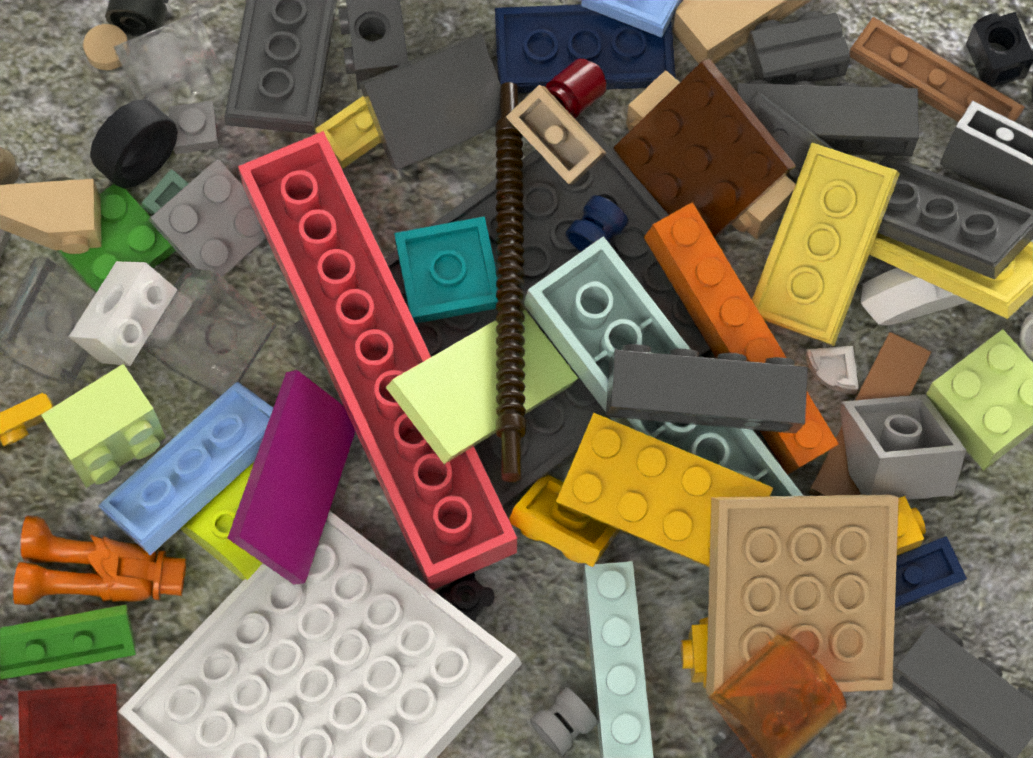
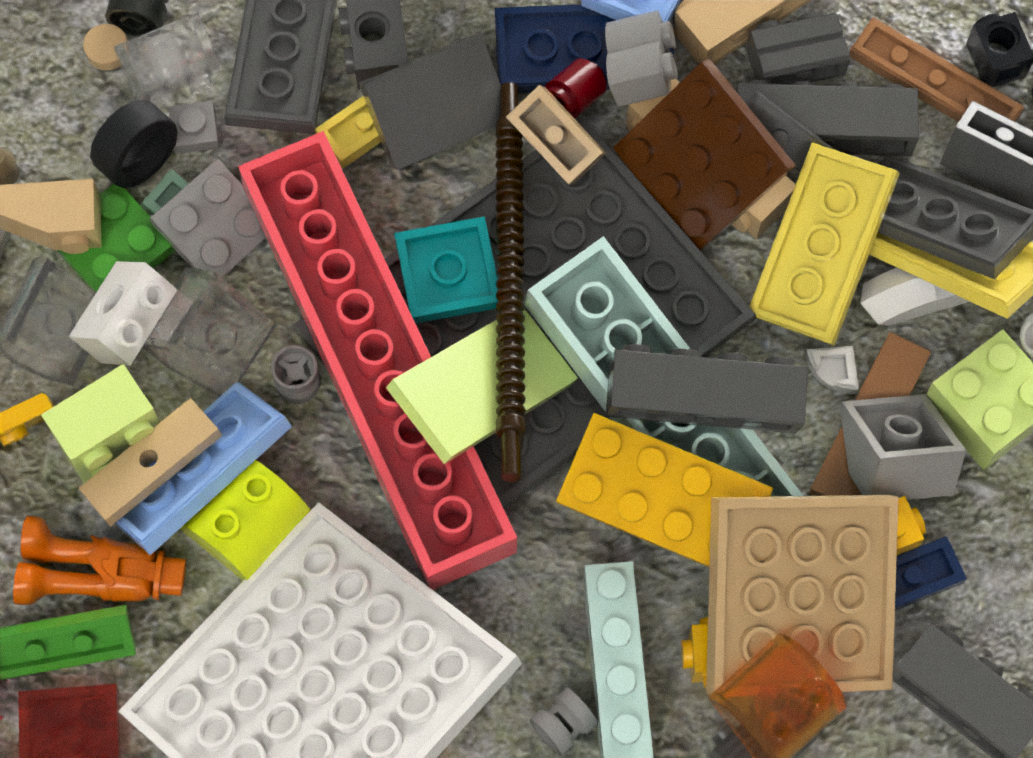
magenta tile [227,370,356,585] -> none
black plate [438,572,495,622] -> none
yellow plate [509,475,620,567] -> none
dark blue wheel [565,195,629,252] -> none
orange brick [644,202,839,475] -> none
none -> tan tile [79,398,223,527]
none -> light grey wheel [271,345,320,404]
none -> light grey brick [605,10,677,107]

